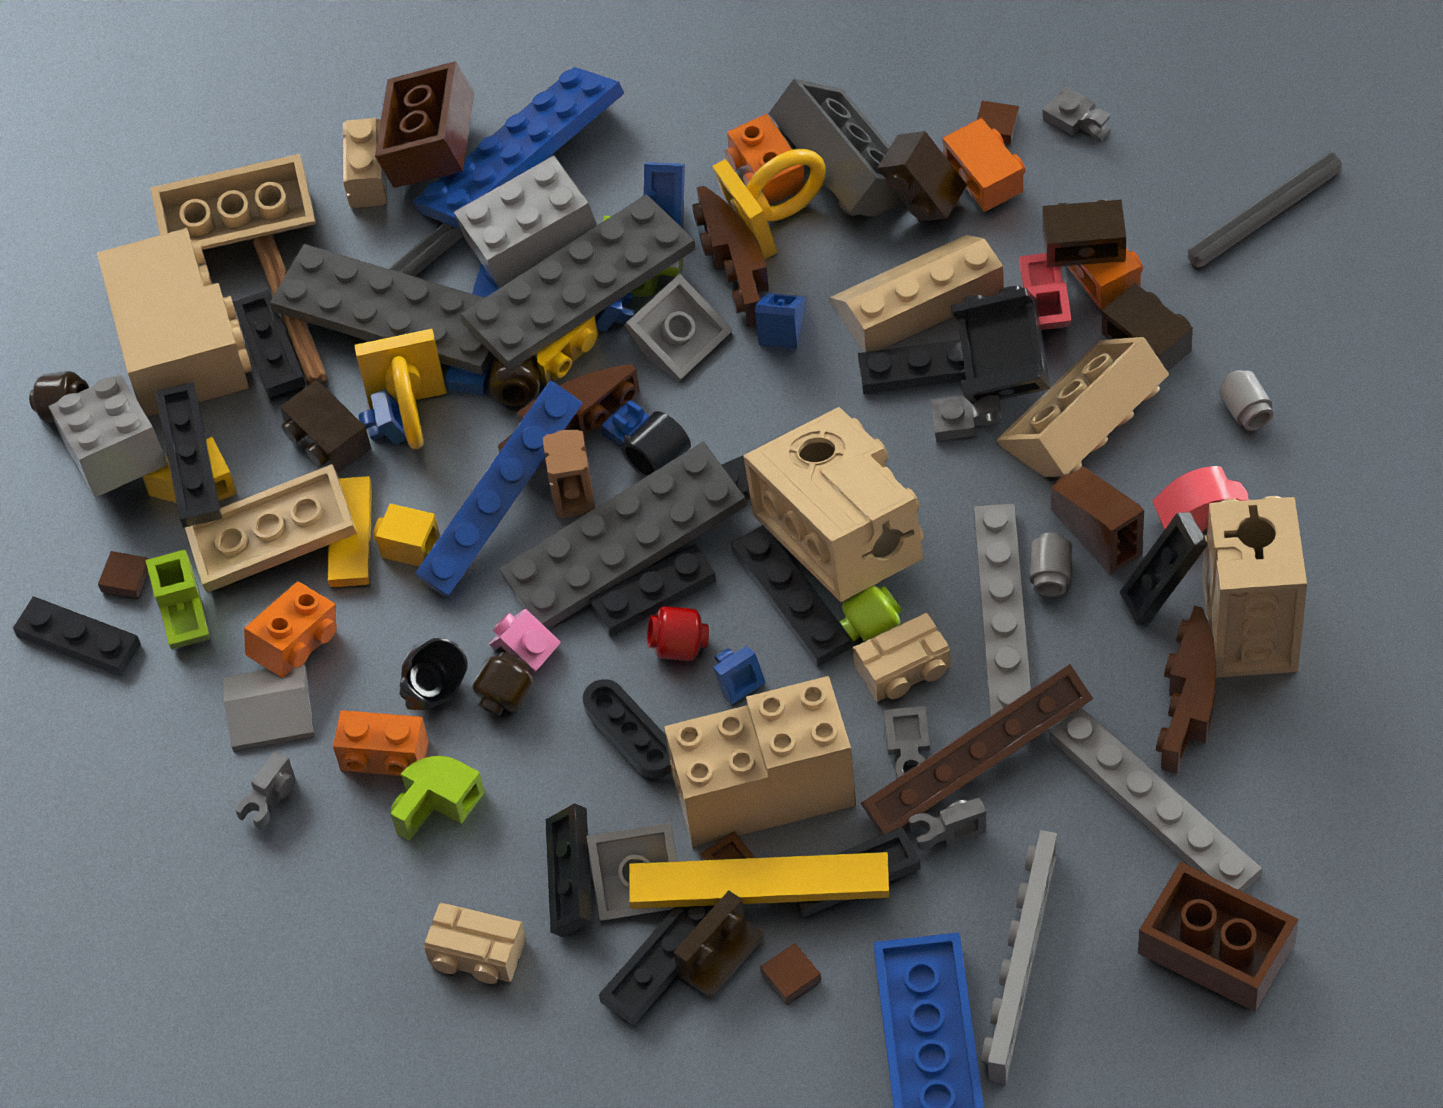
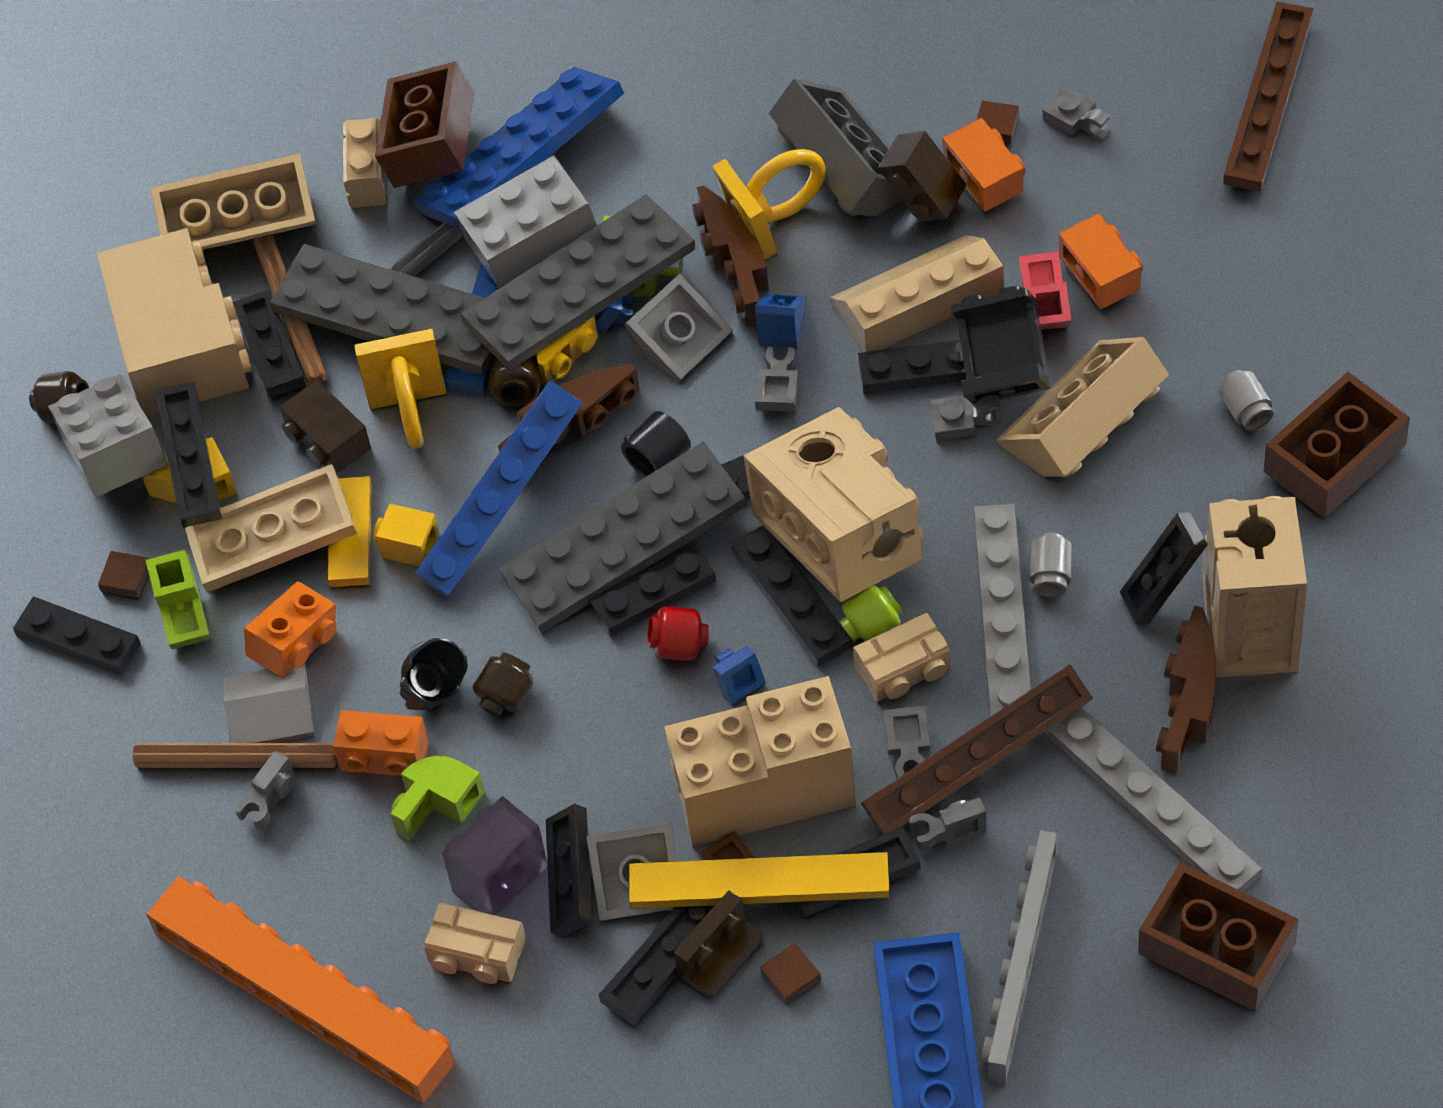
blue tile [358,389,407,445] -> none
bright pink bracket [489,609,561,674] -> none
medium nougat brick [543,430,595,519] -> none
black plate [583,679,672,779] -> none
blue tile [601,400,649,448] -> none
blue tile [644,162,685,228] -> none
orange brick [725,113,805,205] -> none
dark brown brick [1042,199,1126,268] -> none
reddish brown slope [1051,467,1144,575] -> none
dark brown brick [1101,283,1193,371] -> none
coral brick [1152,466,1249,533] -> none
dark grey axle [1187,152,1343,268] -> none
none -> medium nougat axle [132,743,337,768]
none -> orange brick [146,876,455,1104]
none -> clear purple brick [442,796,548,915]
none -> flat silver plate [755,347,799,412]
none -> reddish brown plate [1223,1,1314,192]
none -> reddish brown brick [1264,372,1410,518]

